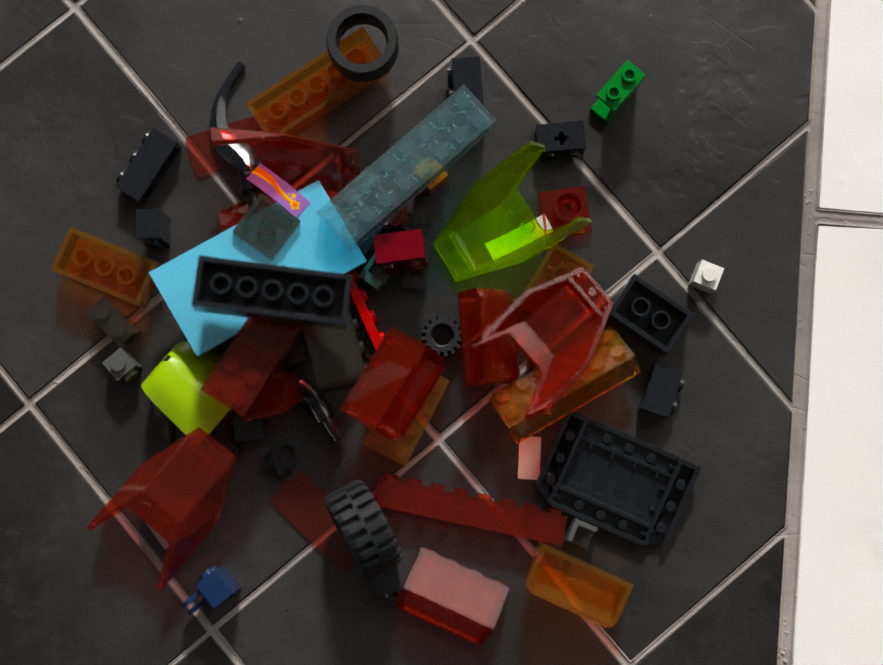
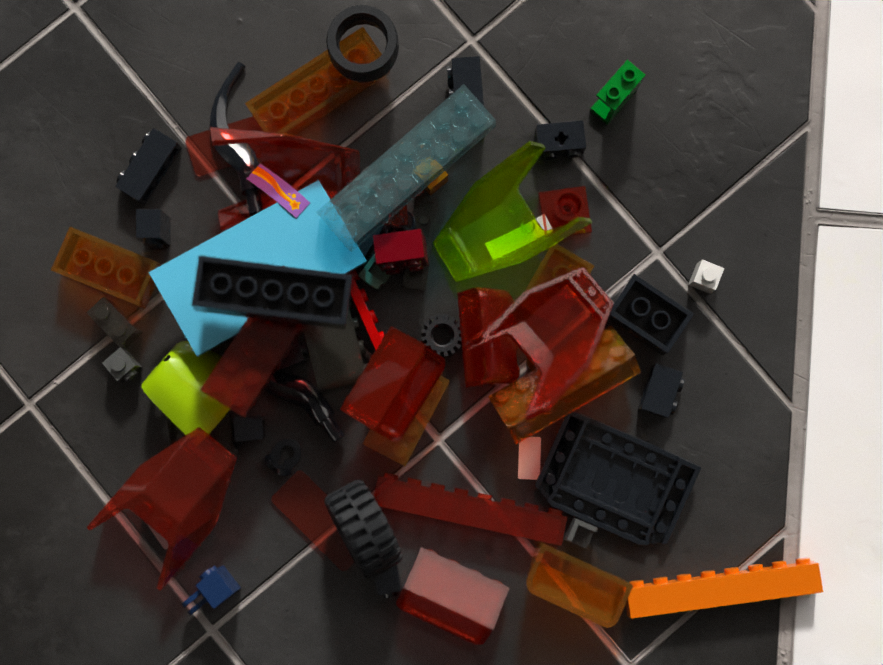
clear smoke tile [232,193,301,261] -> none
clear red slope [241,370,304,422] -> none
none -> orange brick [623,558,823,619]

